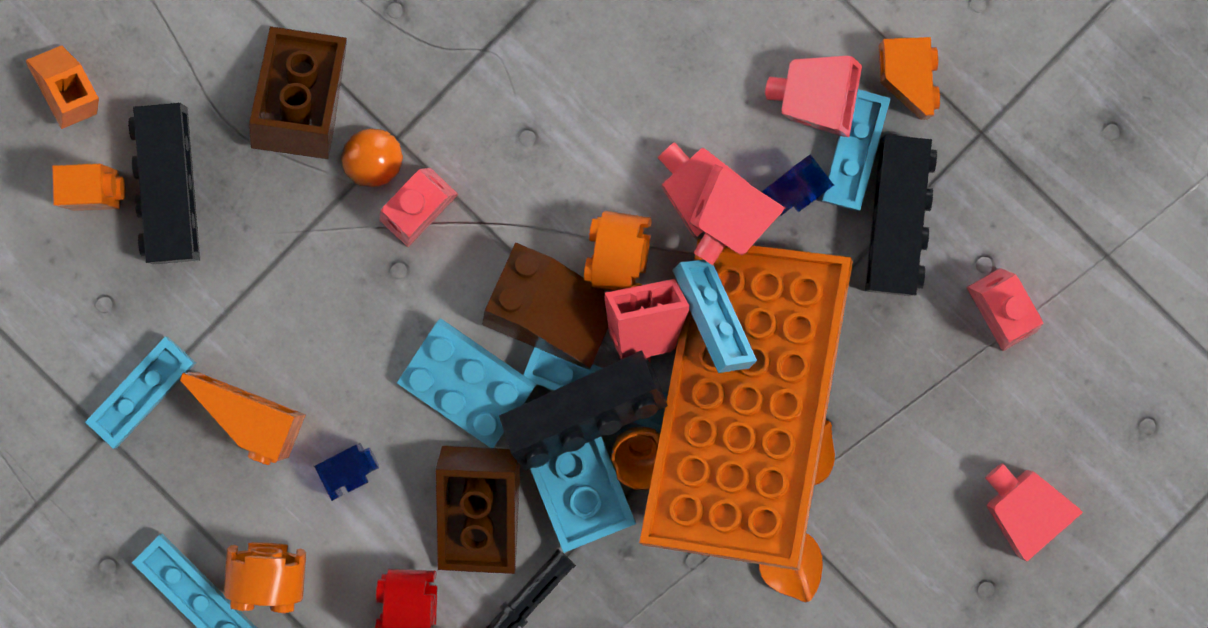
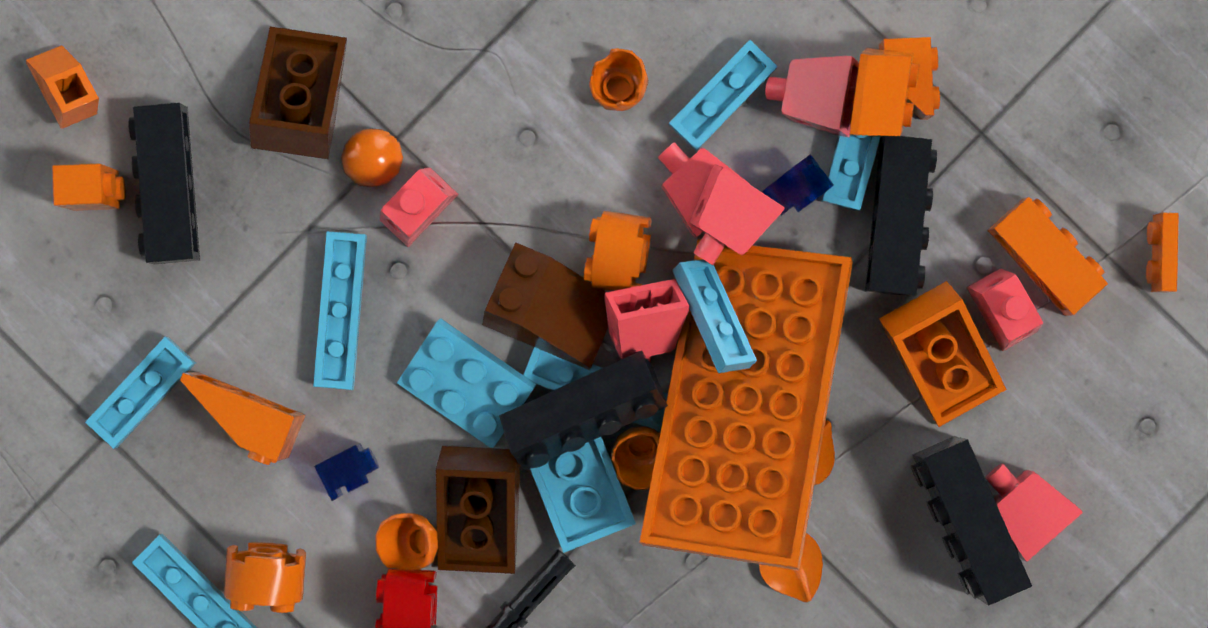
none -> medium azure plate [313,231,367,390]
none -> orange hair [375,513,438,570]
none -> orange hair [589,48,649,111]
none -> medium azure plate [668,40,778,151]
none -> orange slope [850,48,920,136]
none -> orange slope [879,281,1007,427]
none -> black brick [911,436,1032,606]
none -> orange brick [987,197,1108,316]
none -> orange plate [1146,213,1179,293]

